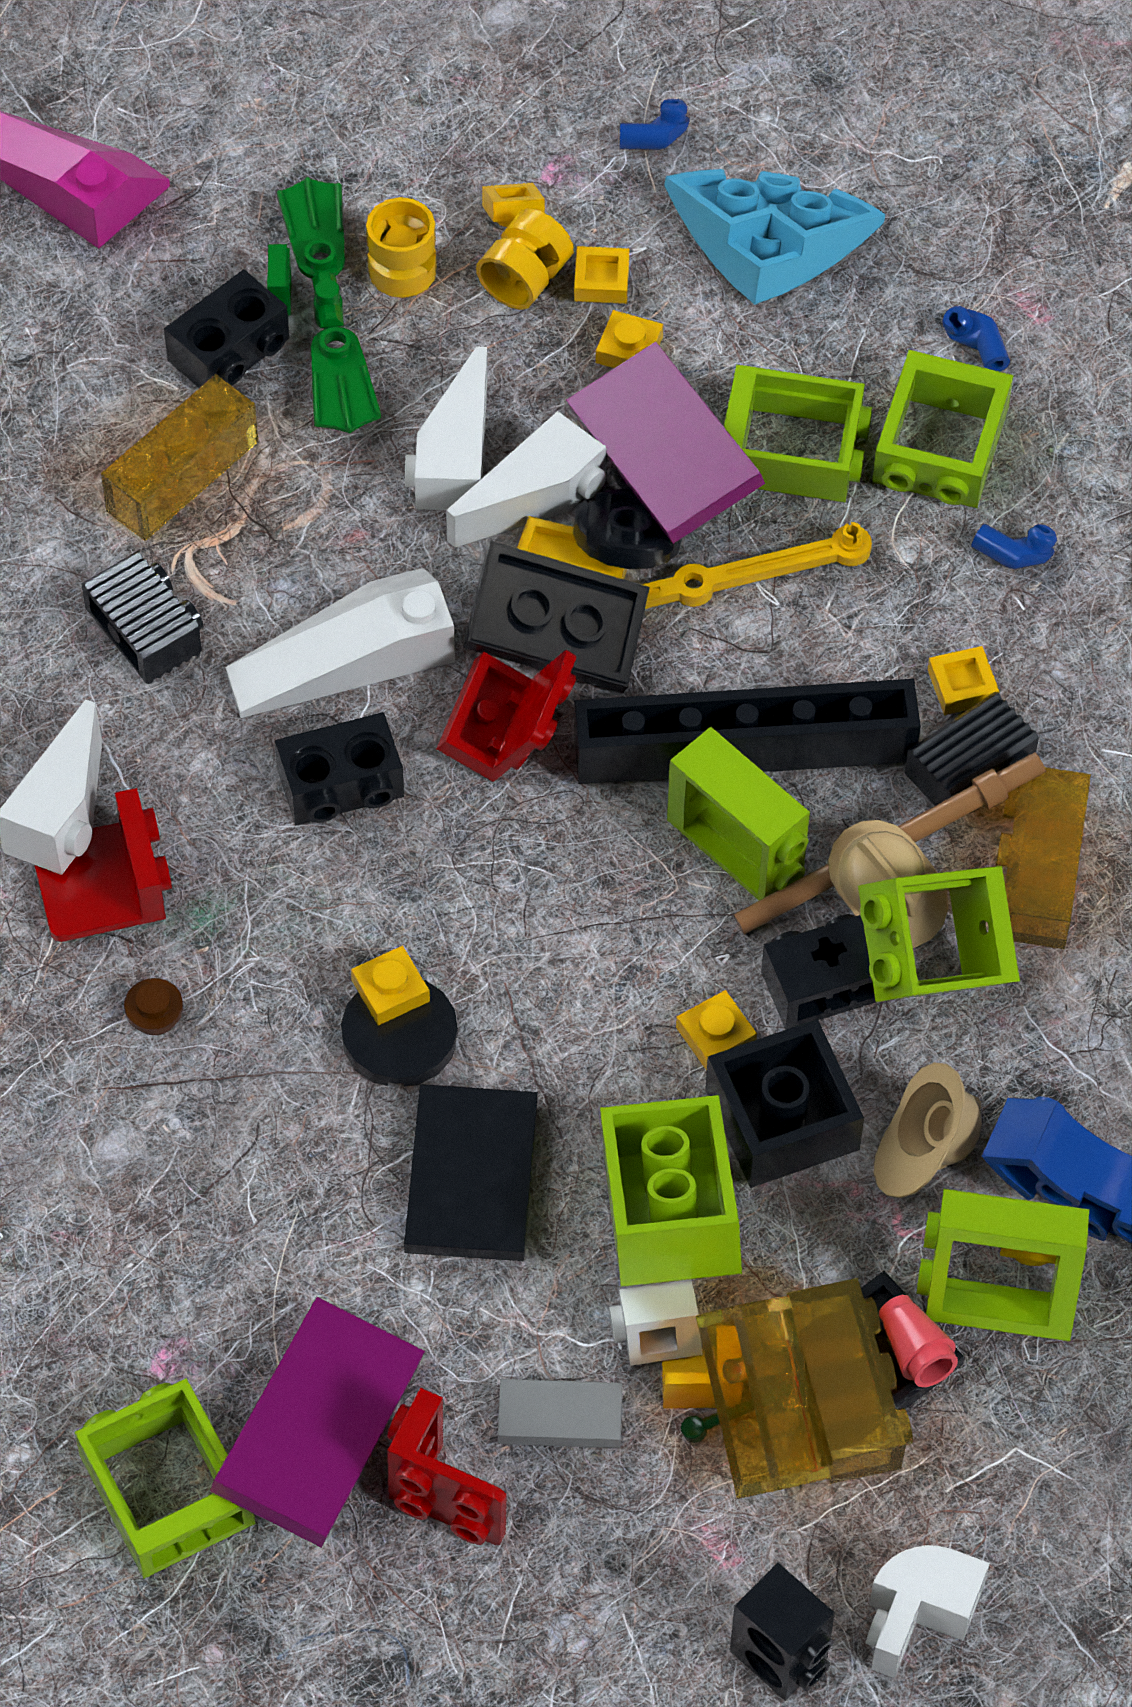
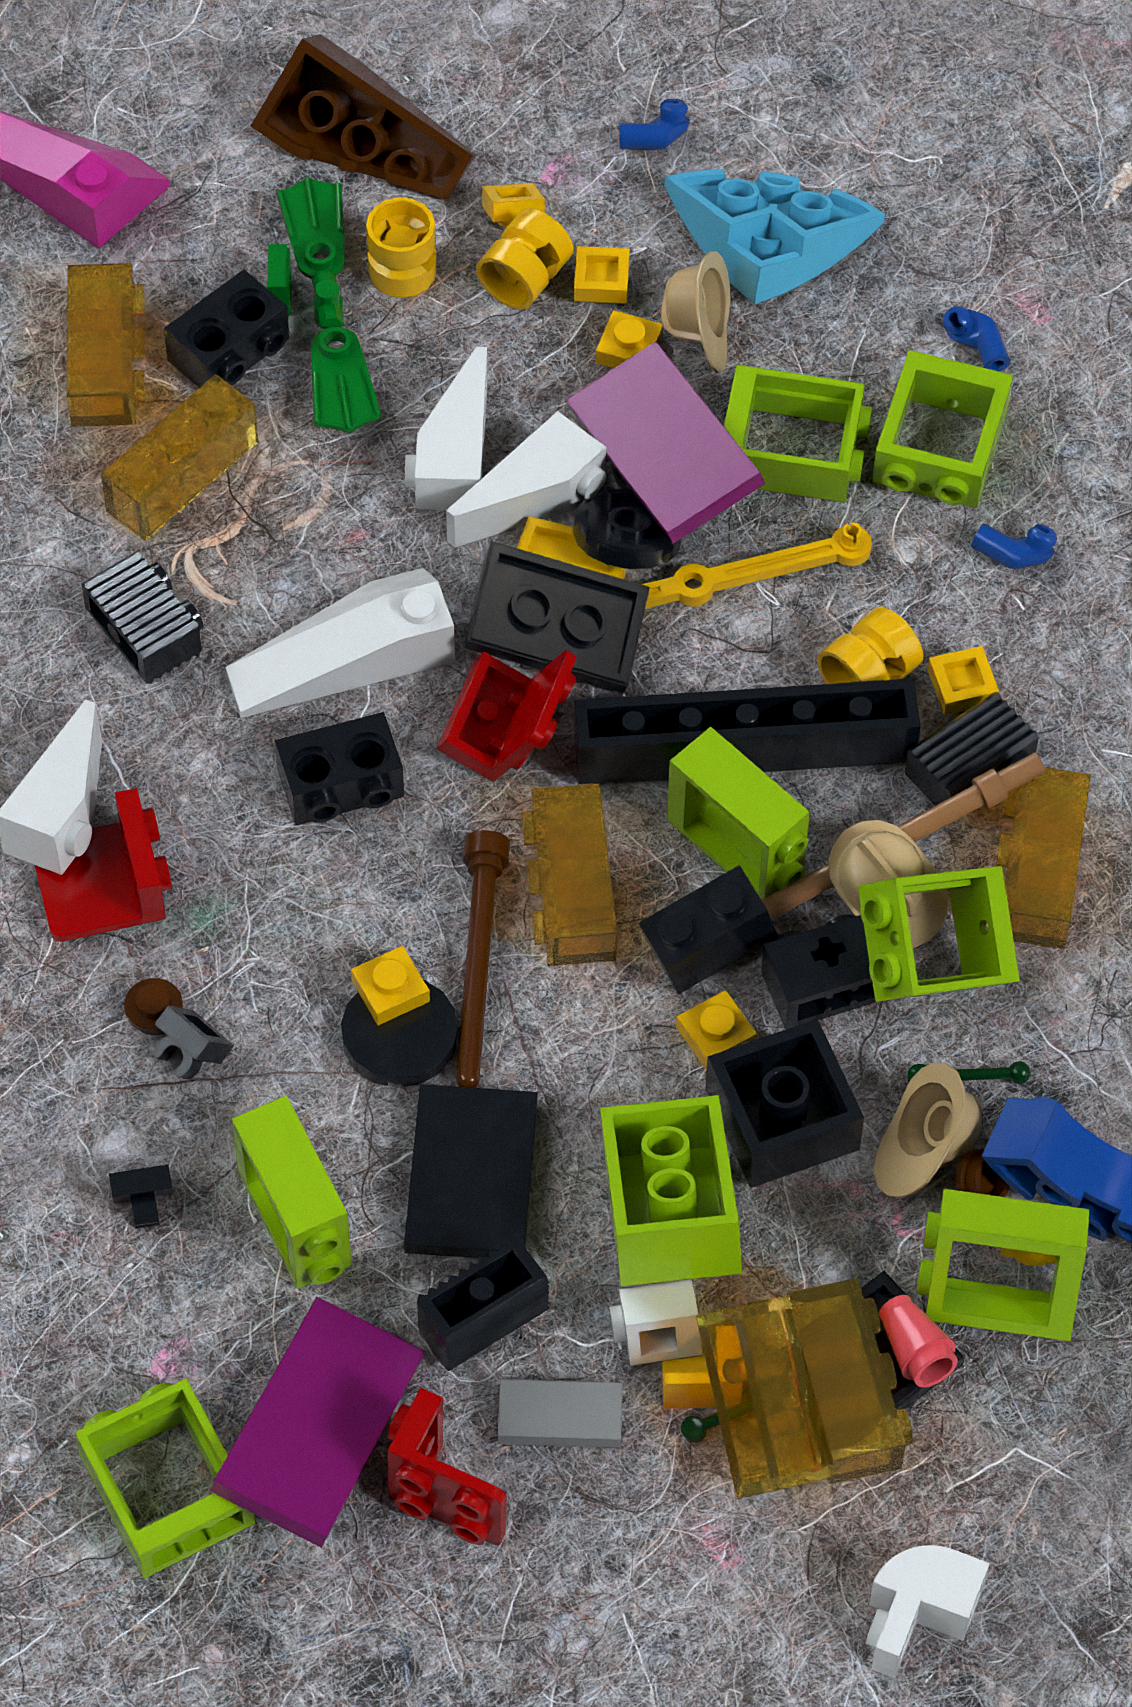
black brick [730,1562,835,1701] -> none
none -> clear yellow brick [67,263,146,427]
none -> black tile [109,1164,173,1229]
none -> black tile [153,1005,234,1080]
none -> lime window [231,1095,352,1289]
none -> reddish brown wedge [250,34,476,199]
none -> black brick [417,1237,550,1371]
none -> reddish brown piece [456,830,510,1088]
none -> clear yellow brick [521,783,617,966]
none -> black brick [639,865,778,995]
none -> tan piece [661,251,731,373]
none -> yellow wheel [817,606,924,684]
none -> dark green hinge [907,1061,1031,1084]
none -> reddish brown plate [955,1149,1010,1197]

